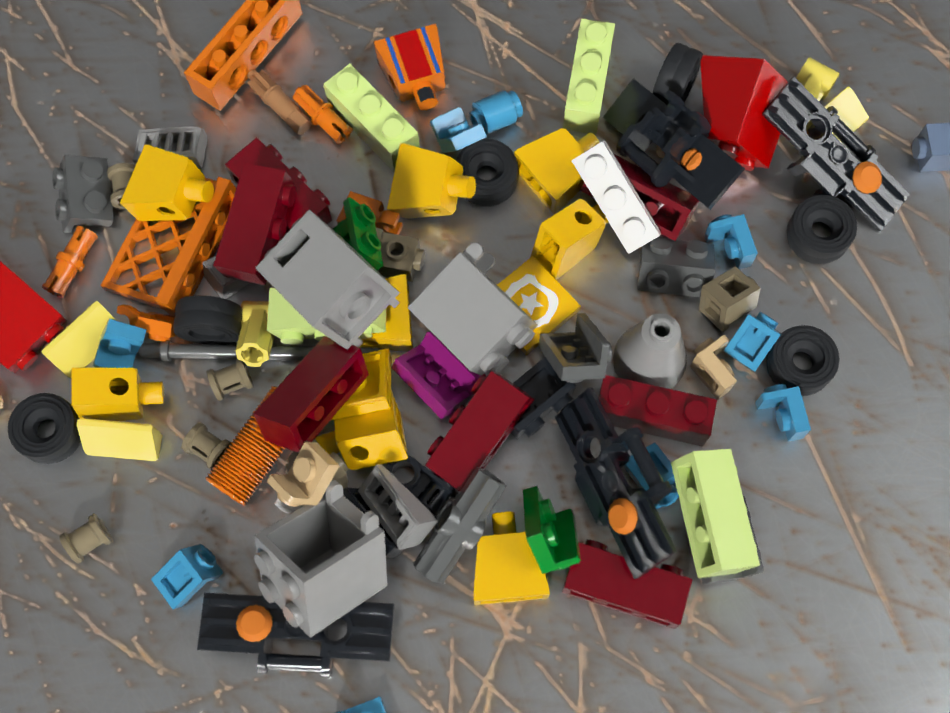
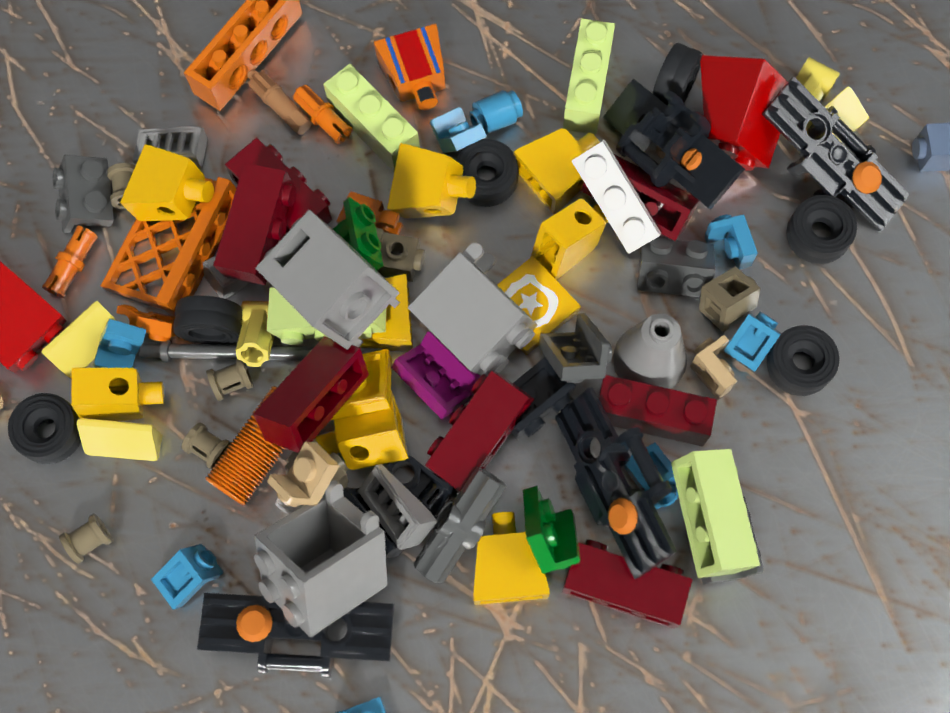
dark azure bracket [755,384,811,442] -> none

